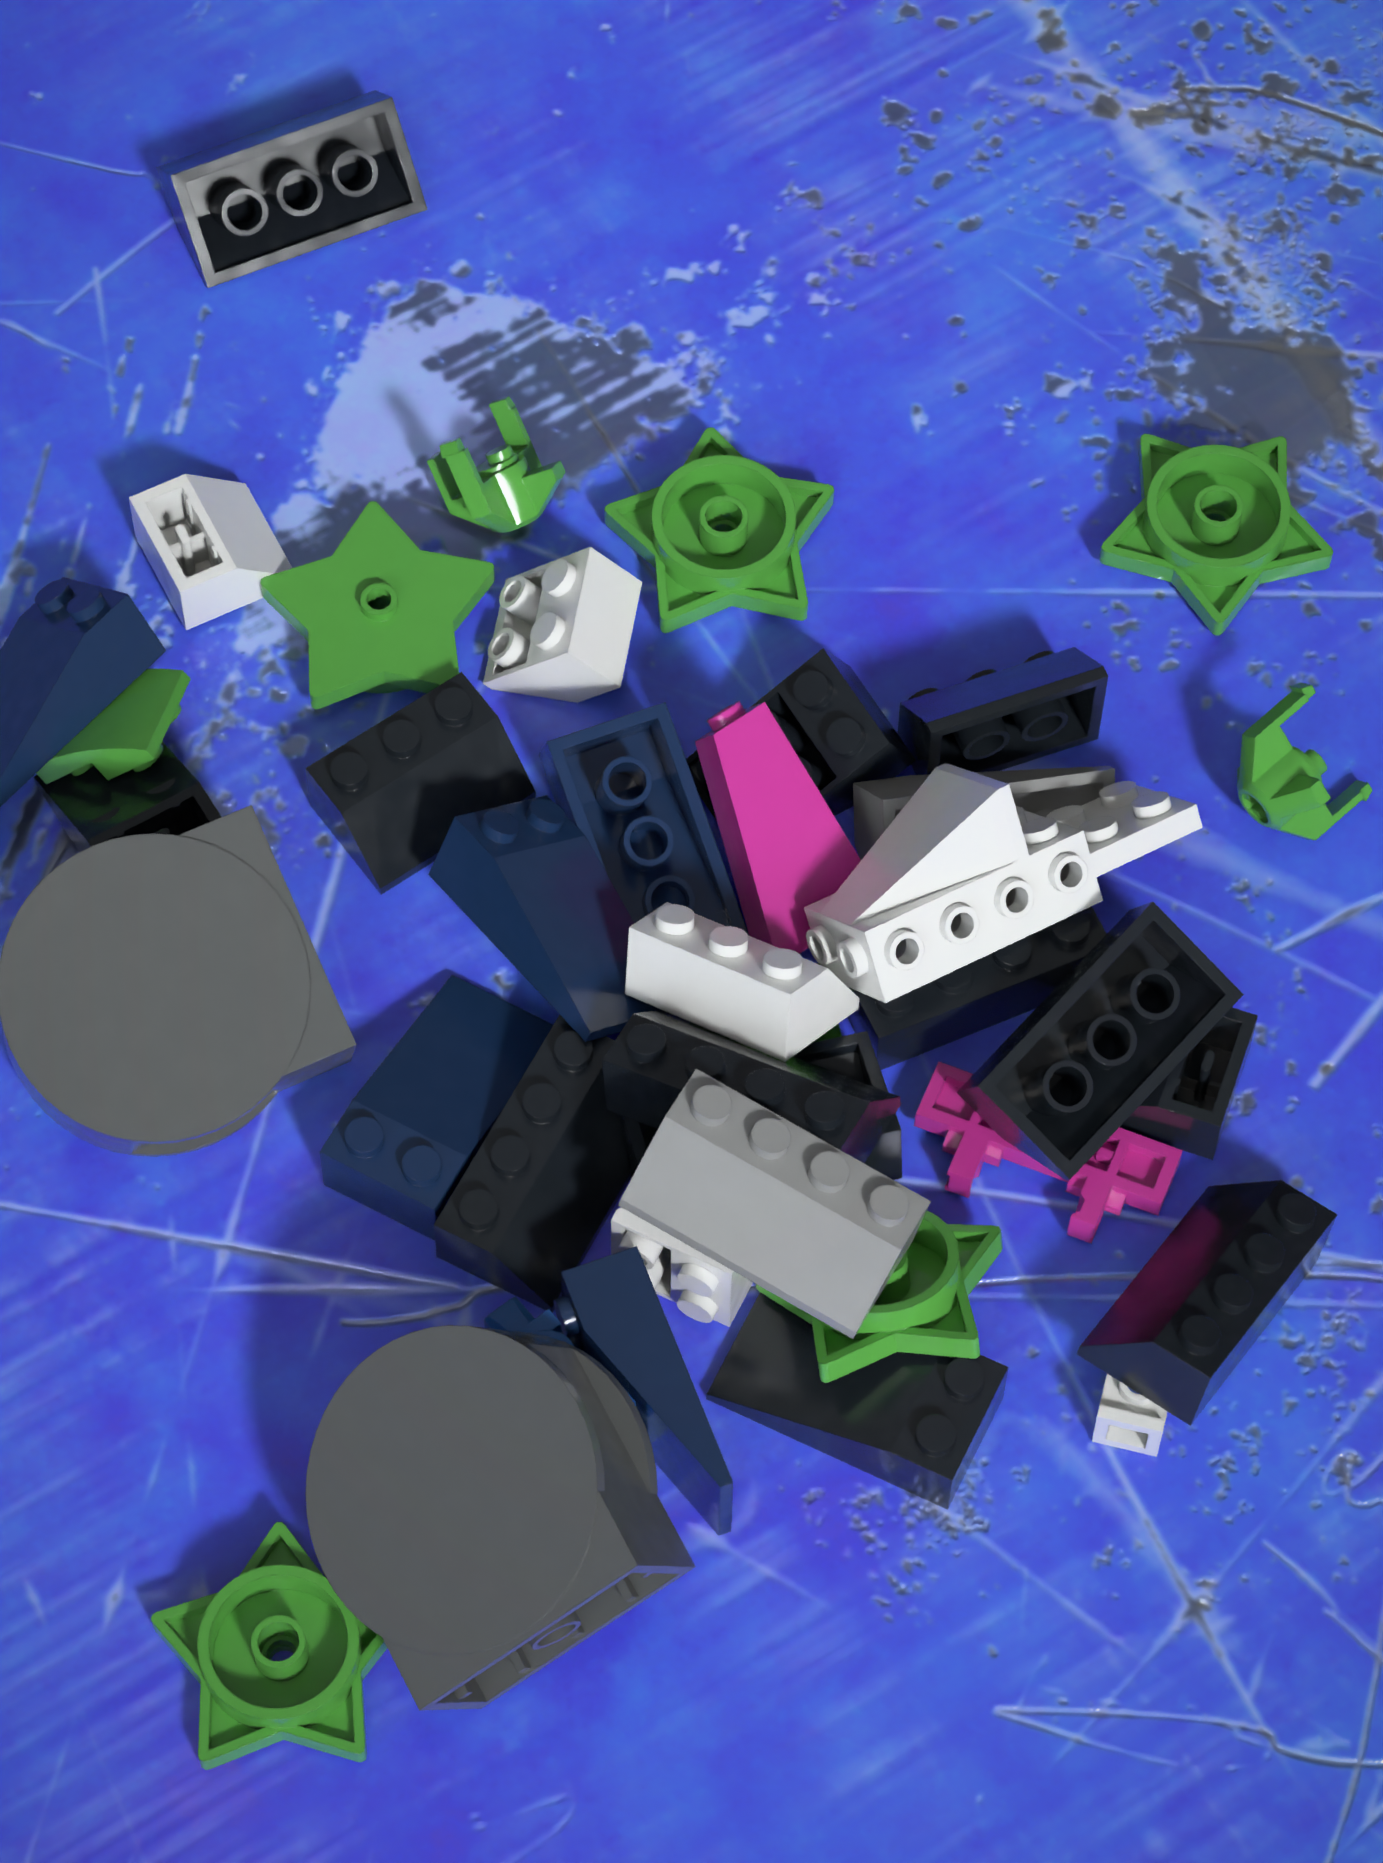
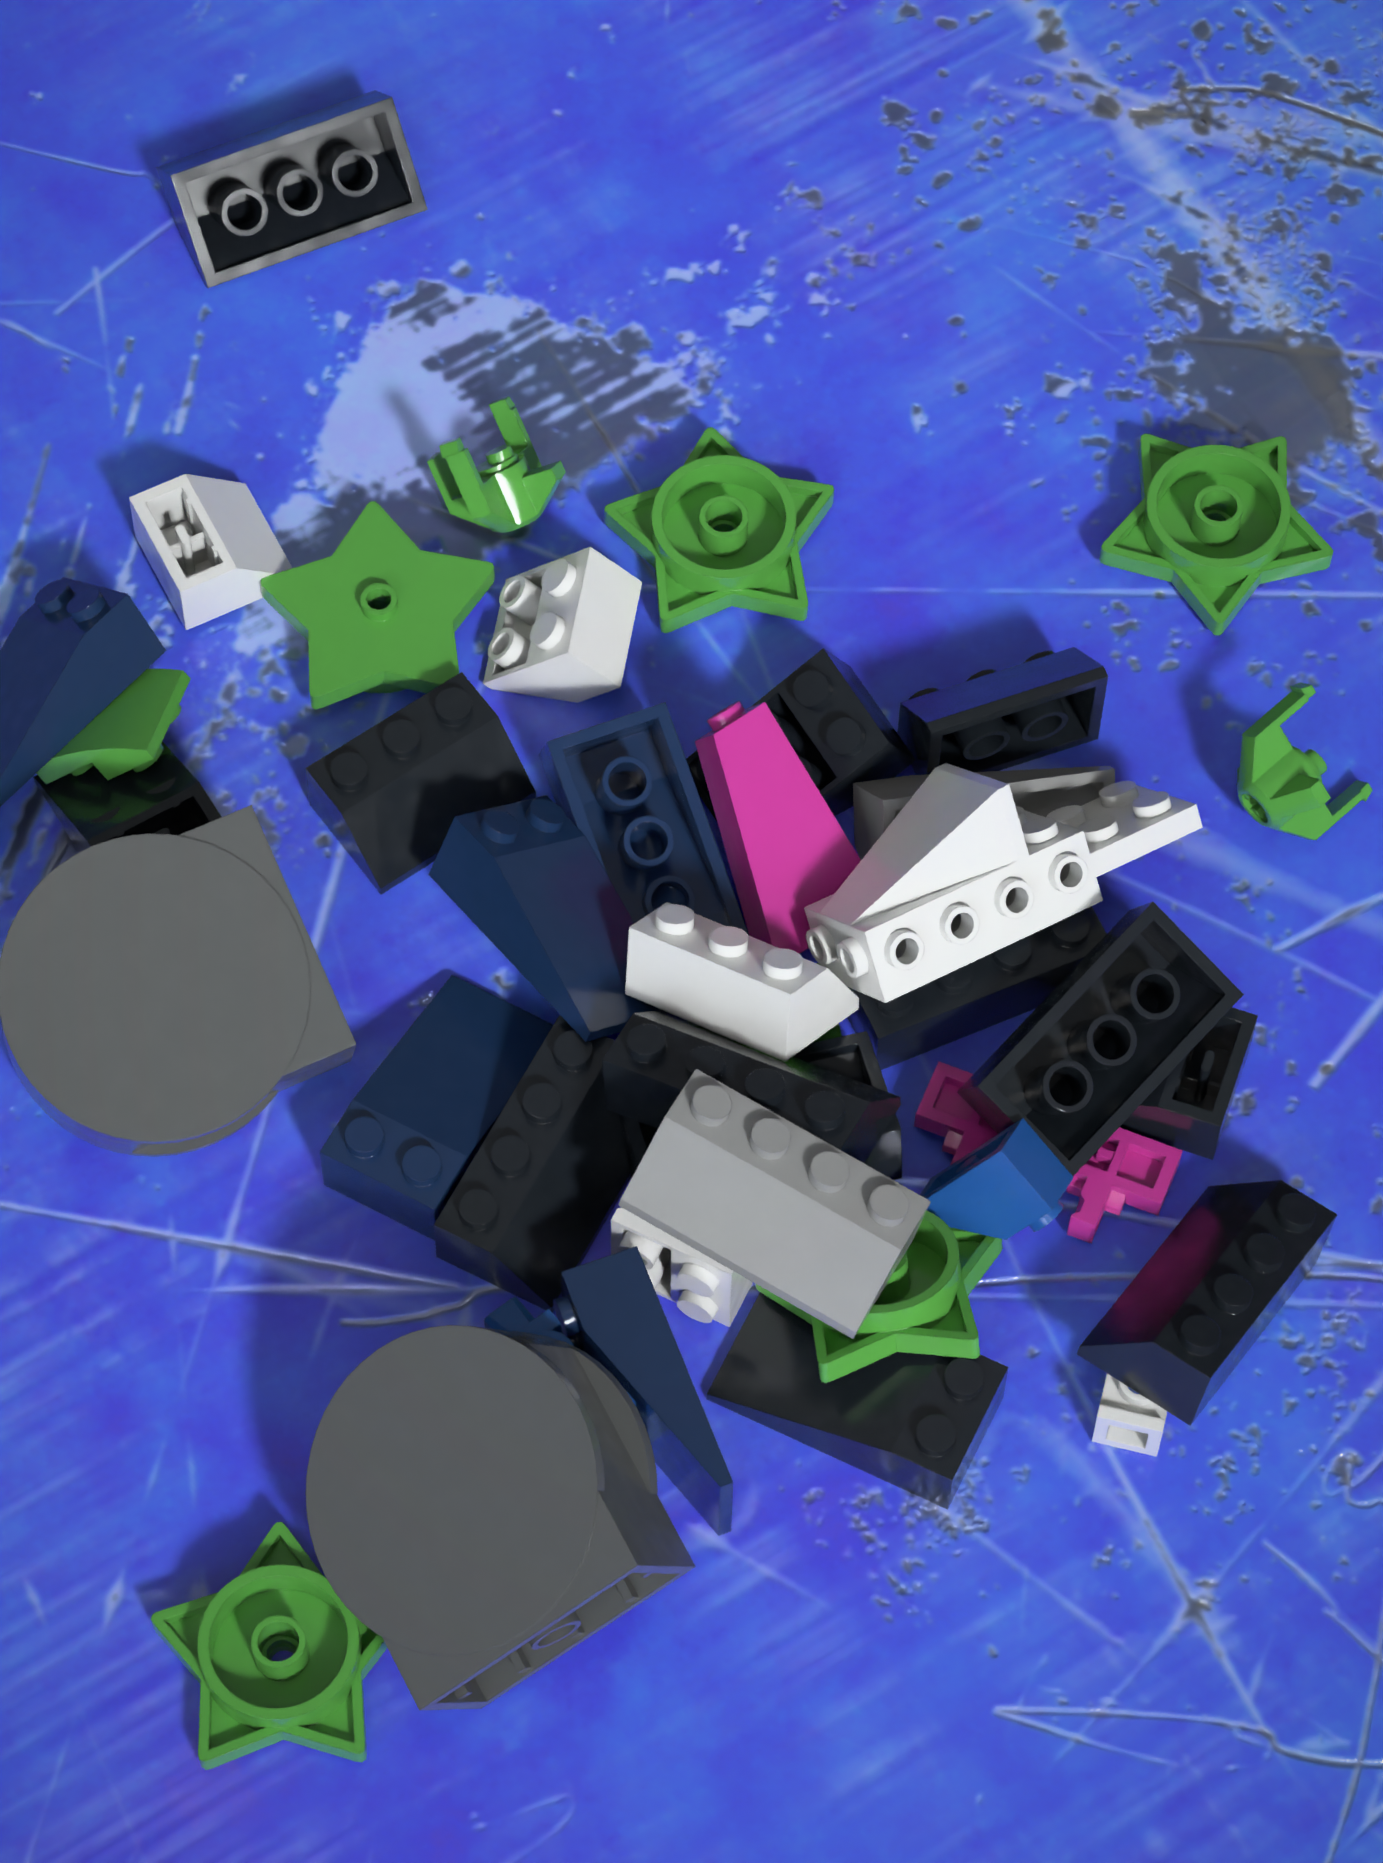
none -> blue slope [920,1118,1074,1240]

